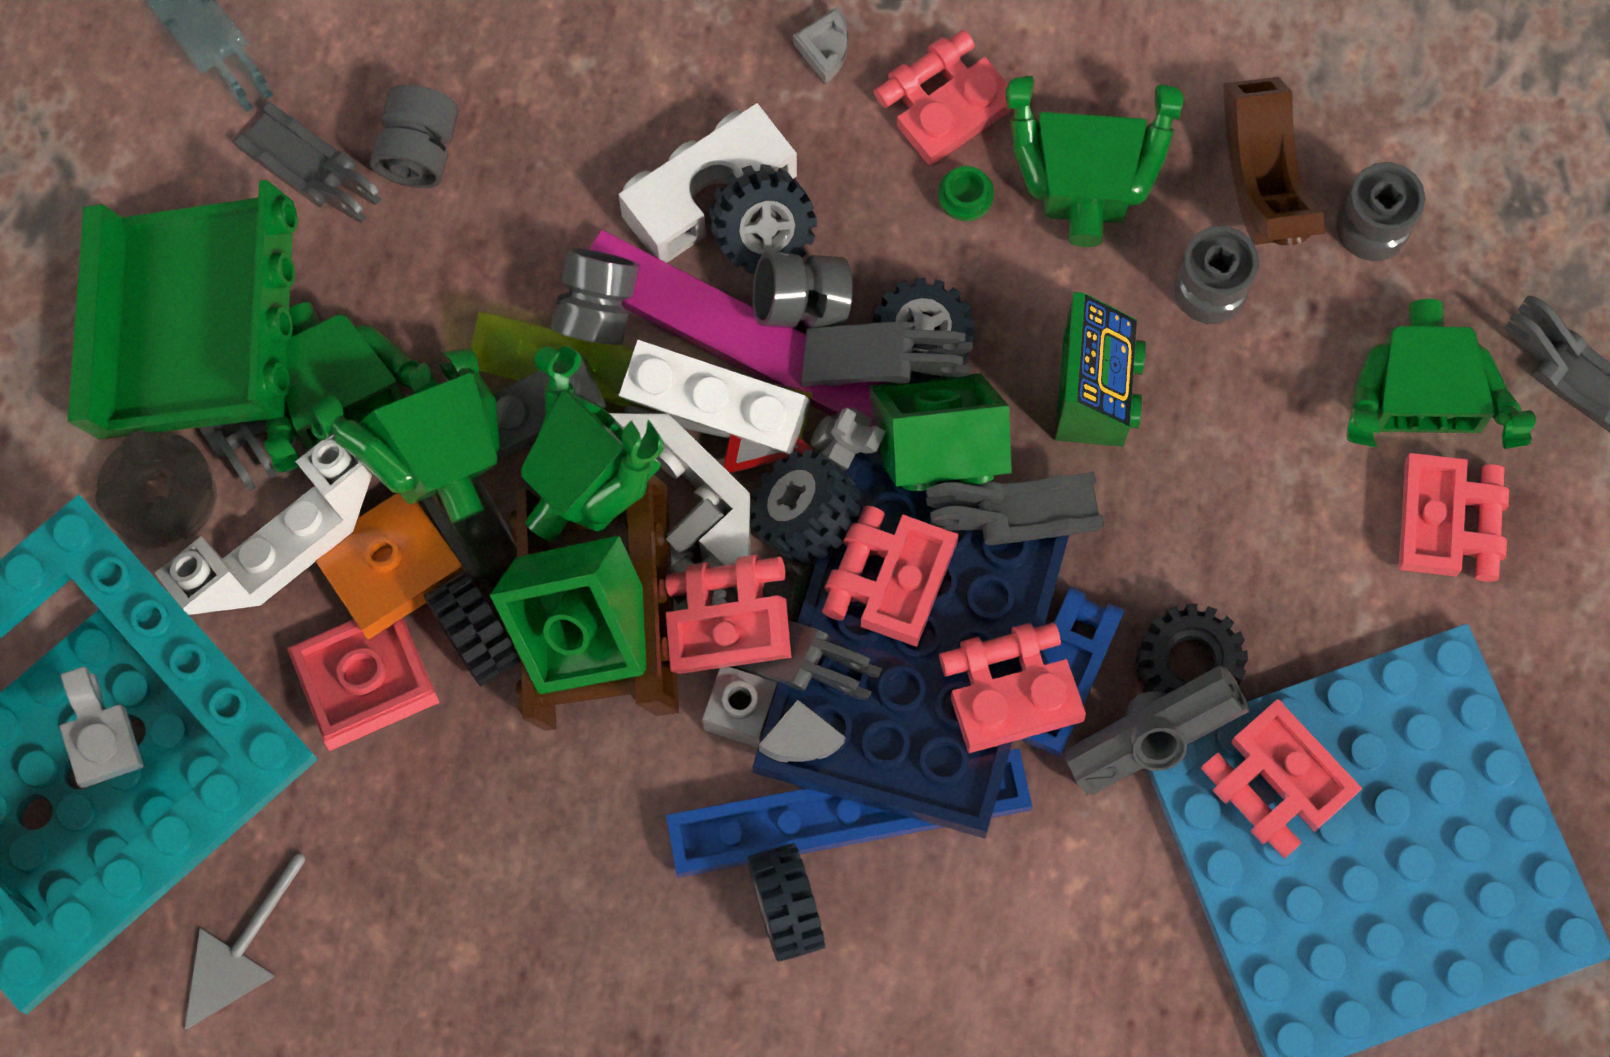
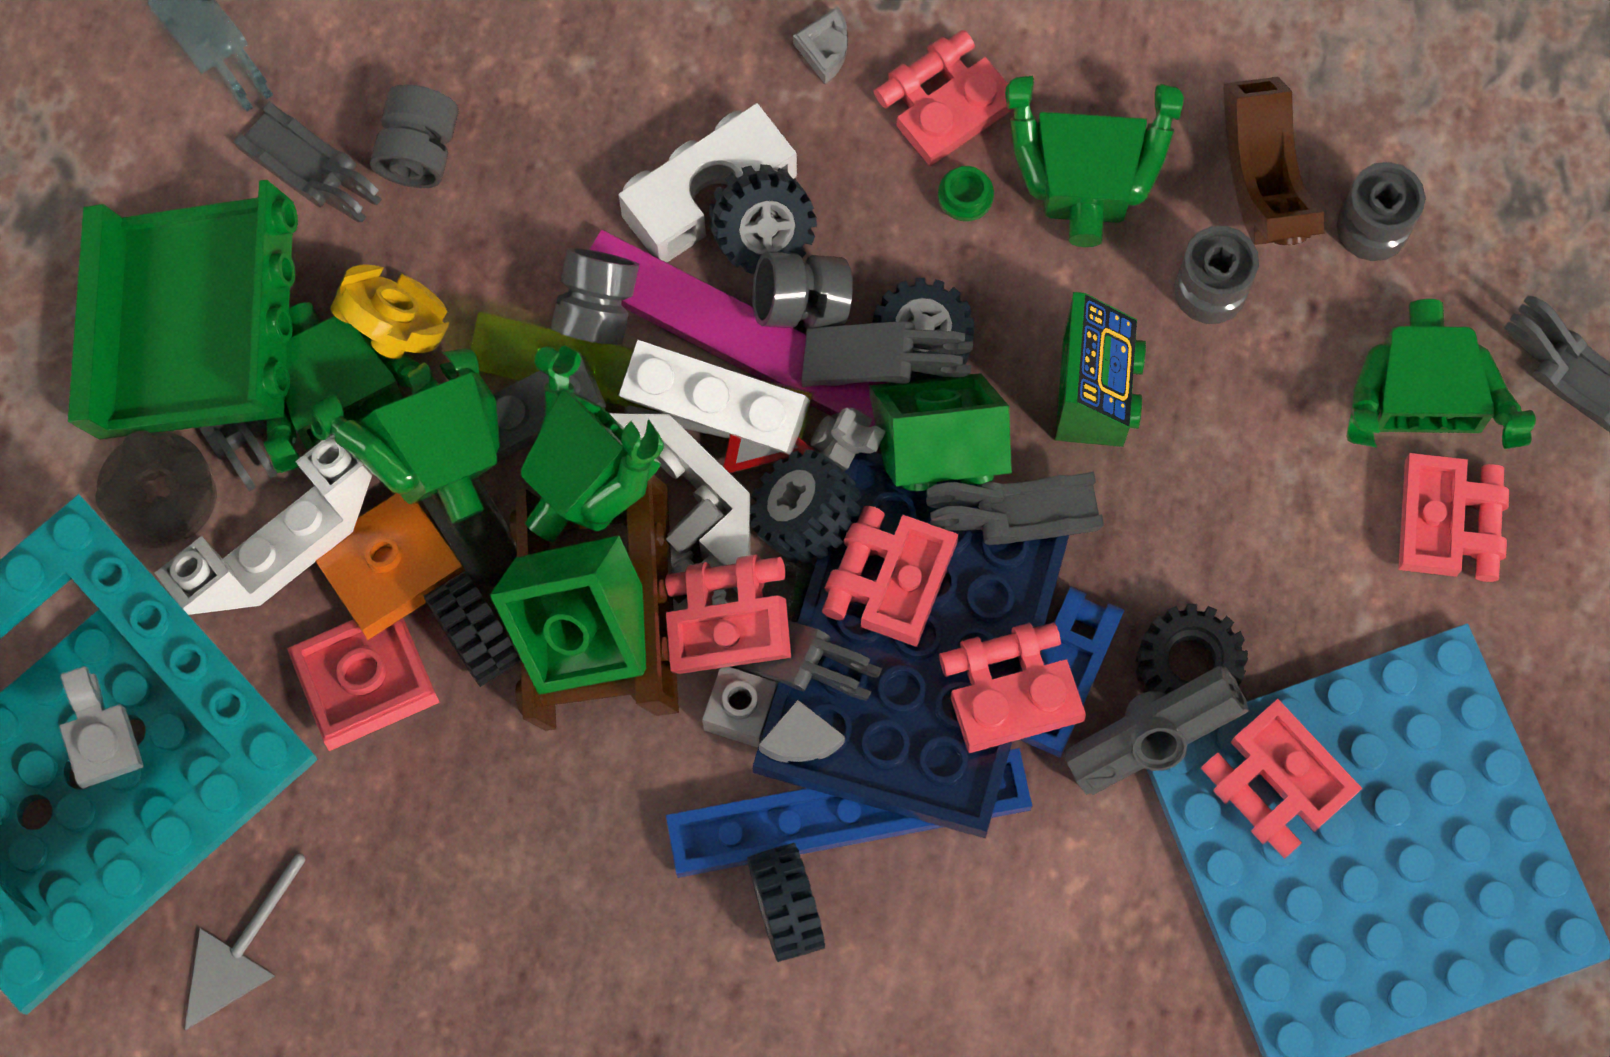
none -> yellow plate [330,264,449,359]

